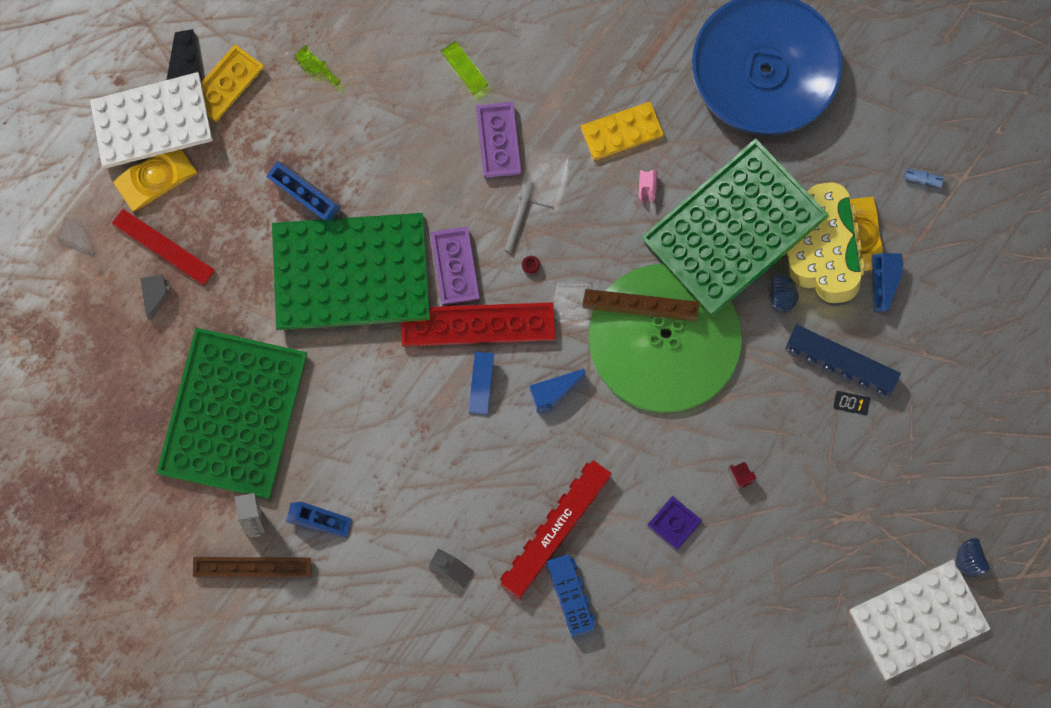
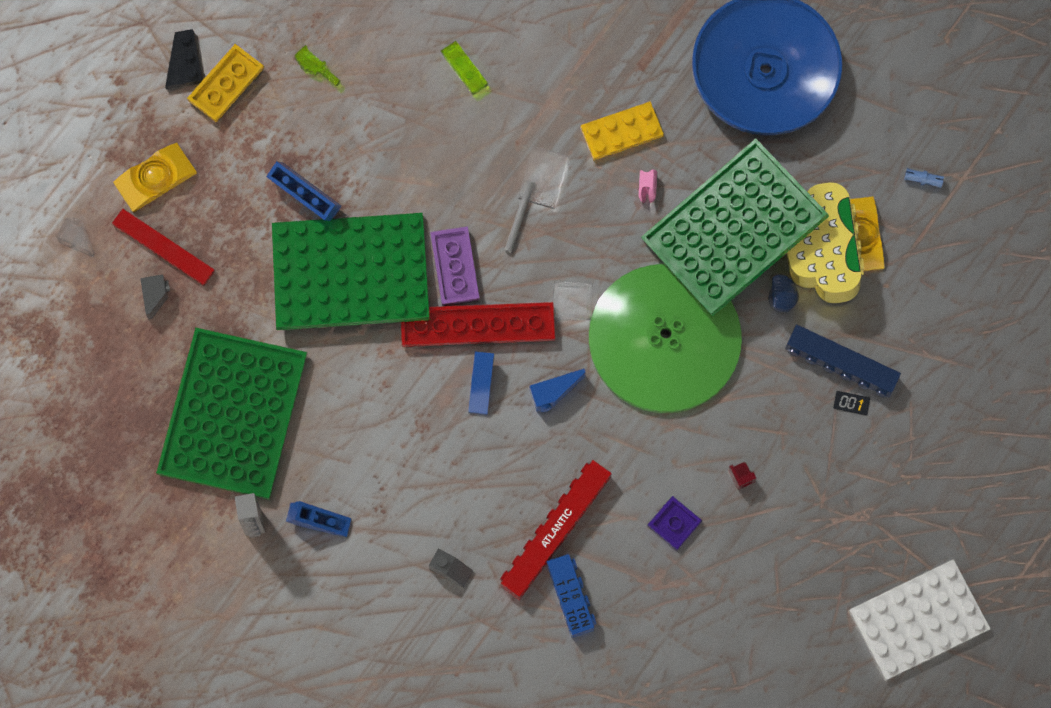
white plate [90,72,213,169] -> none
reddish brown plate [193,557,311,578] -> none
medium lavender plate [476,102,521,178] -> none
dark red plate [522,256,541,275] -> none
reddish brown plate [583,289,700,322] -> none
blue slope [872,253,903,312] -> none
dark blue hair [955,538,990,577] -> none

